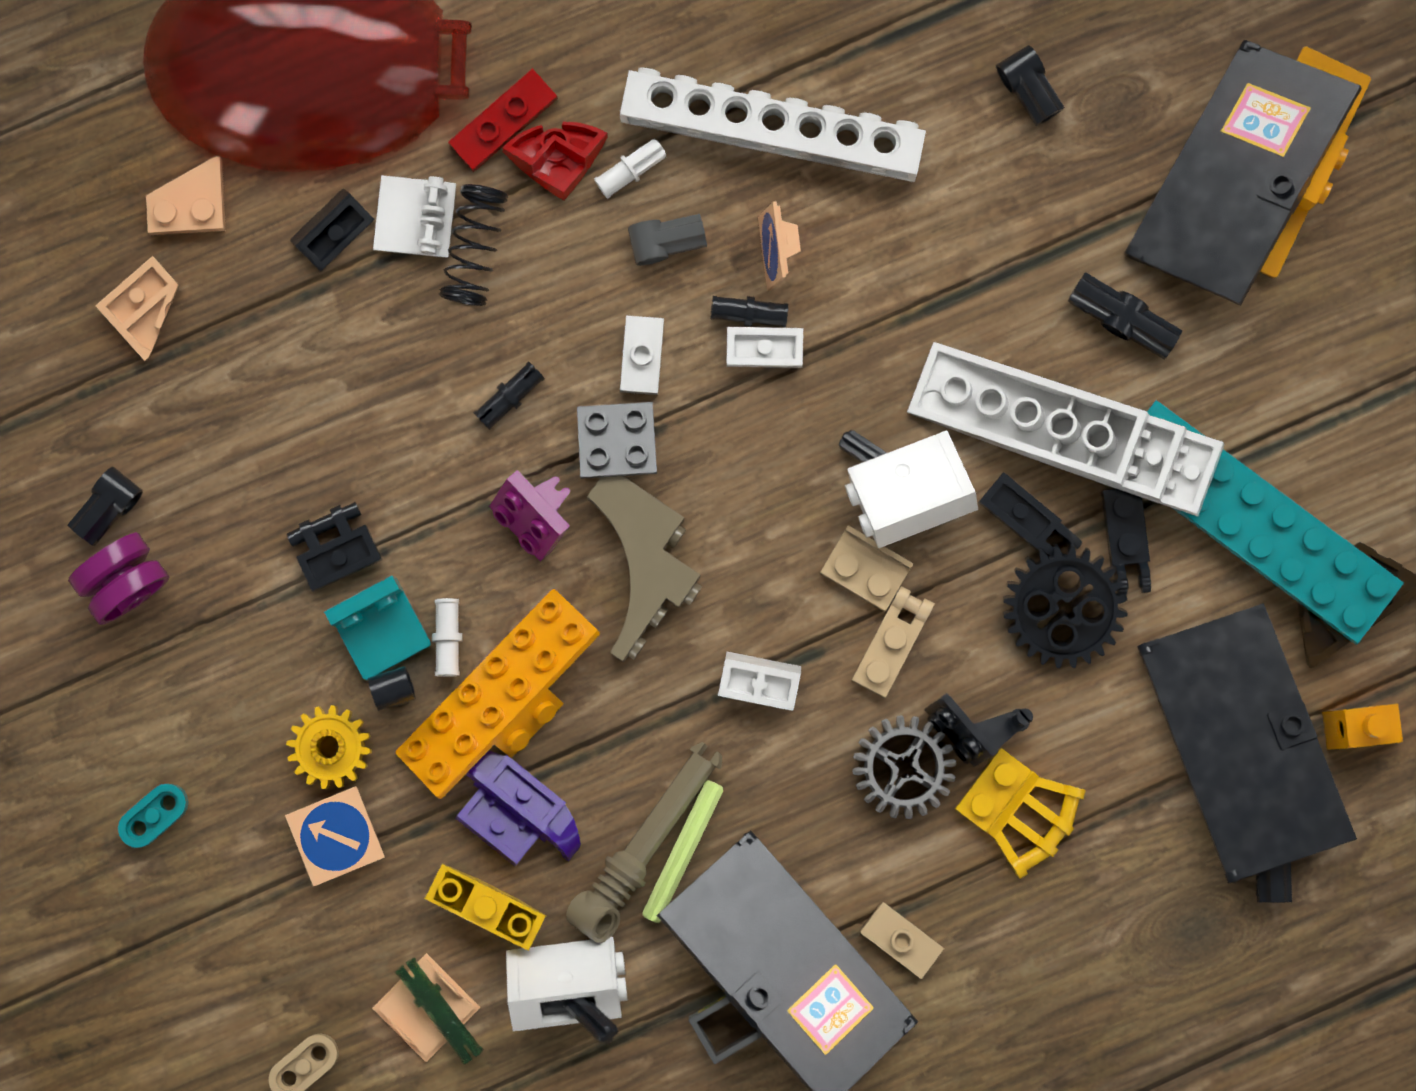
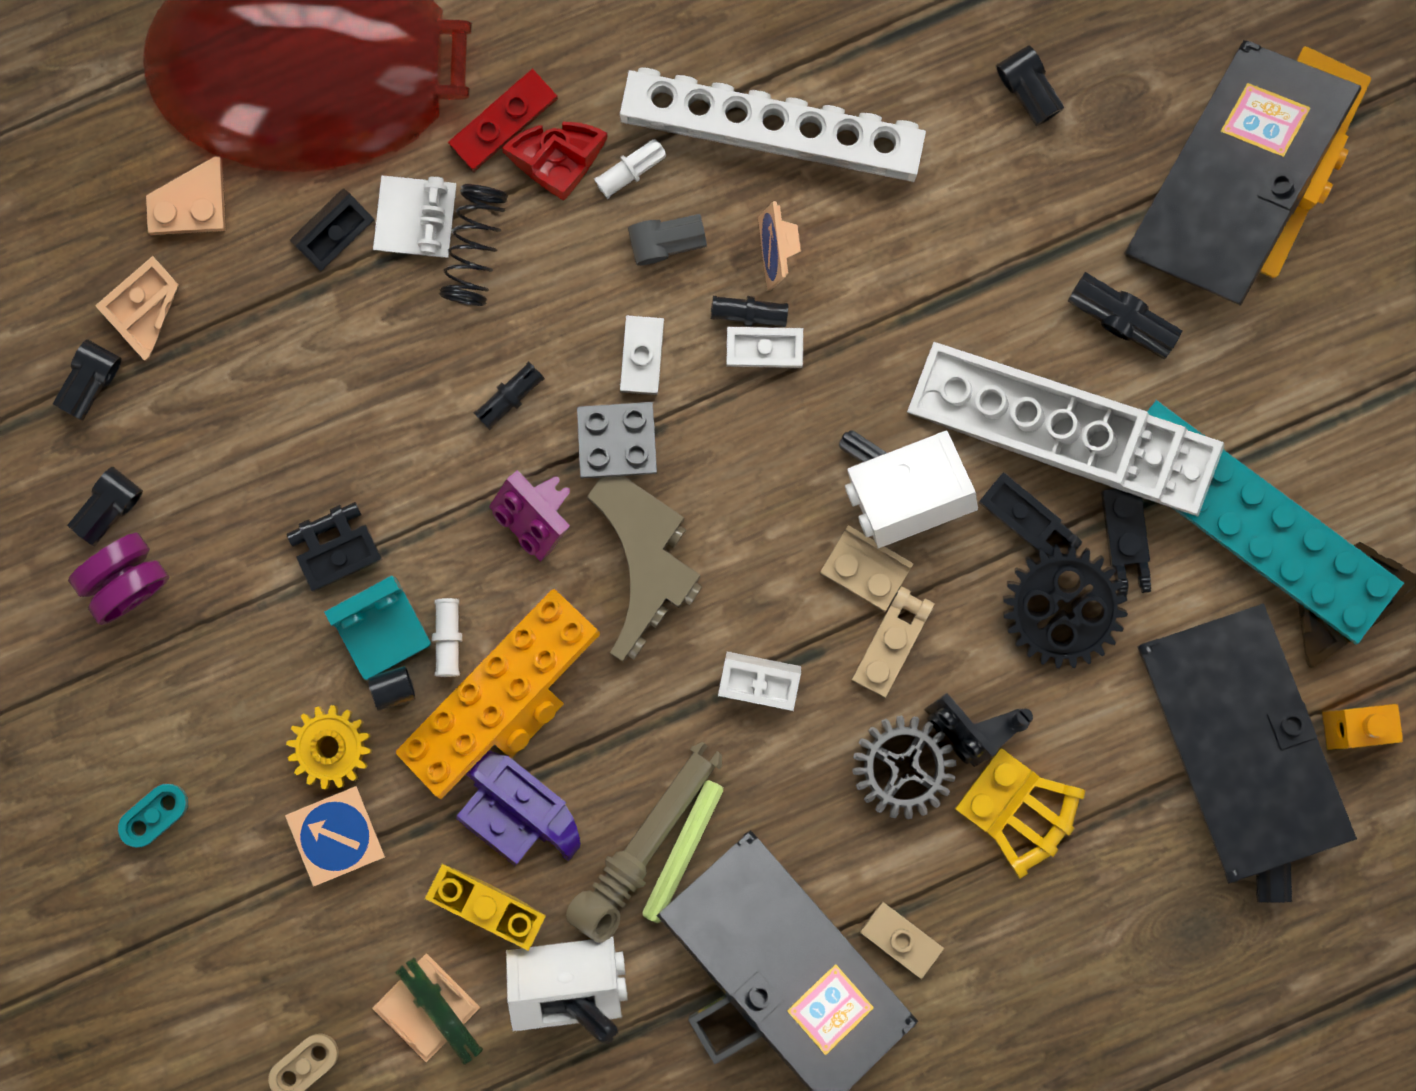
none -> black piece [53,339,122,421]

